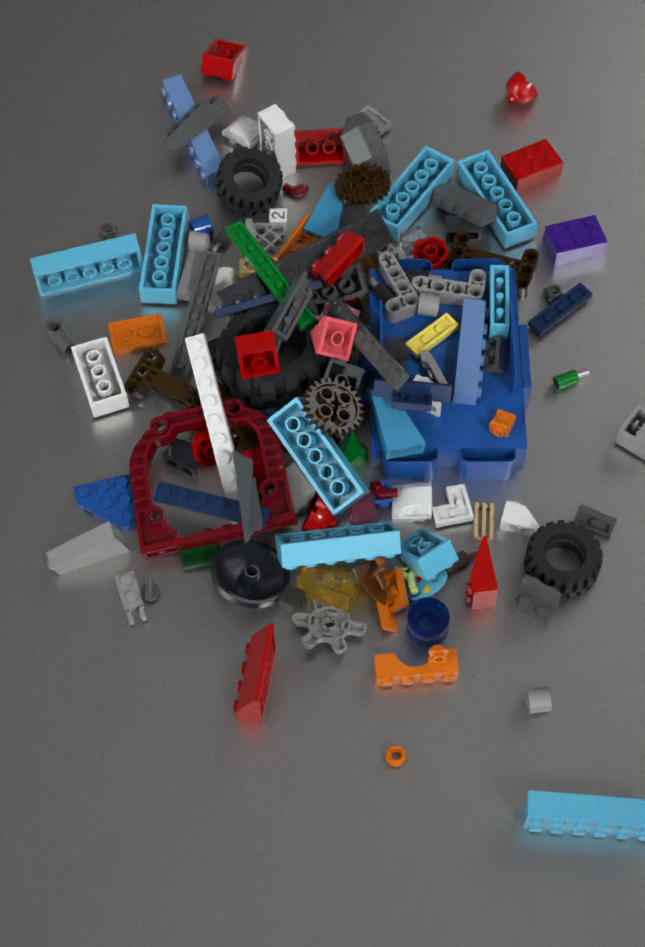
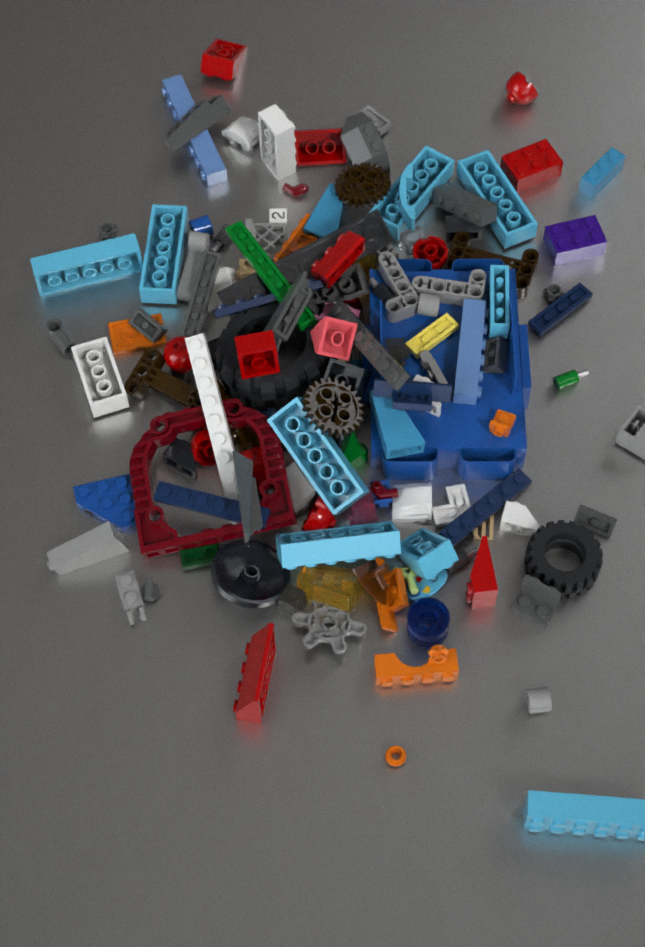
black tyre [215,146,283,217] -> none
black piece [407,269,442,283] -> none
none -> dark grey slope [128,308,168,343]
none -> red cylinder [163,336,192,374]
none -> medium azure slope [399,163,415,230]
none -> dark blue plate [438,468,532,547]
none -> dark azure brick [578,147,626,199]

